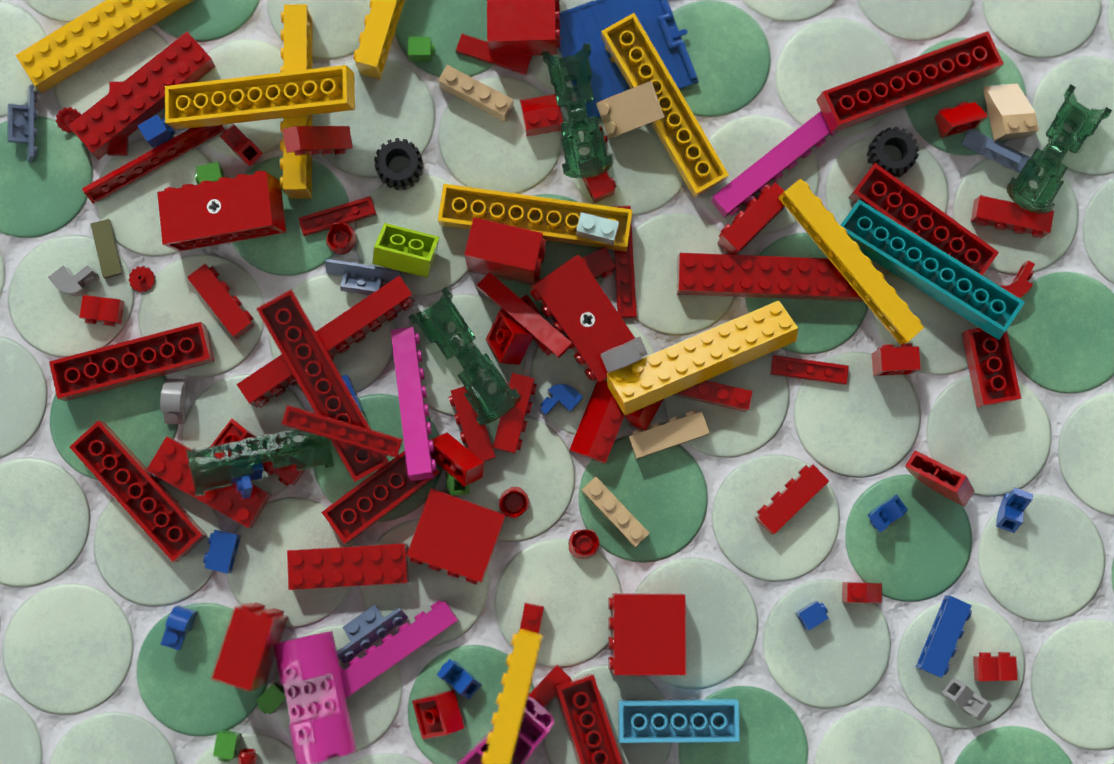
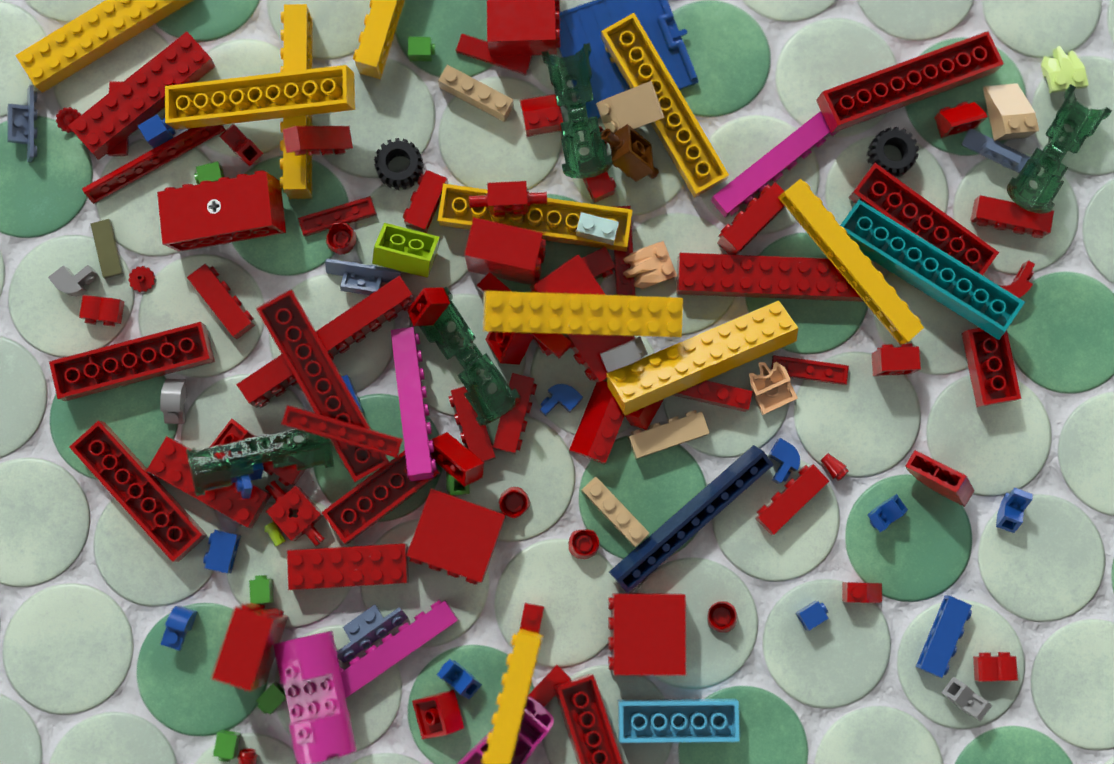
none -> bright green brick [249,575,274,604]
none -> lime pin [264,521,286,547]
none -> red brick [265,480,325,547]
none -> red brick [403,170,448,233]
none -> red brick [407,287,450,326]
none -> red brick [469,181,547,217]
none -> yellow brick [483,291,683,337]
none -> reddish brown brick [601,124,659,182]
none -> dark blue brick [609,445,774,593]
none -> light nougat plate [623,241,677,289]
none -> red hair [707,601,737,633]
none -> light nougat plate [749,362,798,415]
none -> blue brick [768,438,800,484]
none -> red cone [820,453,849,481]
none -> yellowish green plate [1041,46,1089,93]

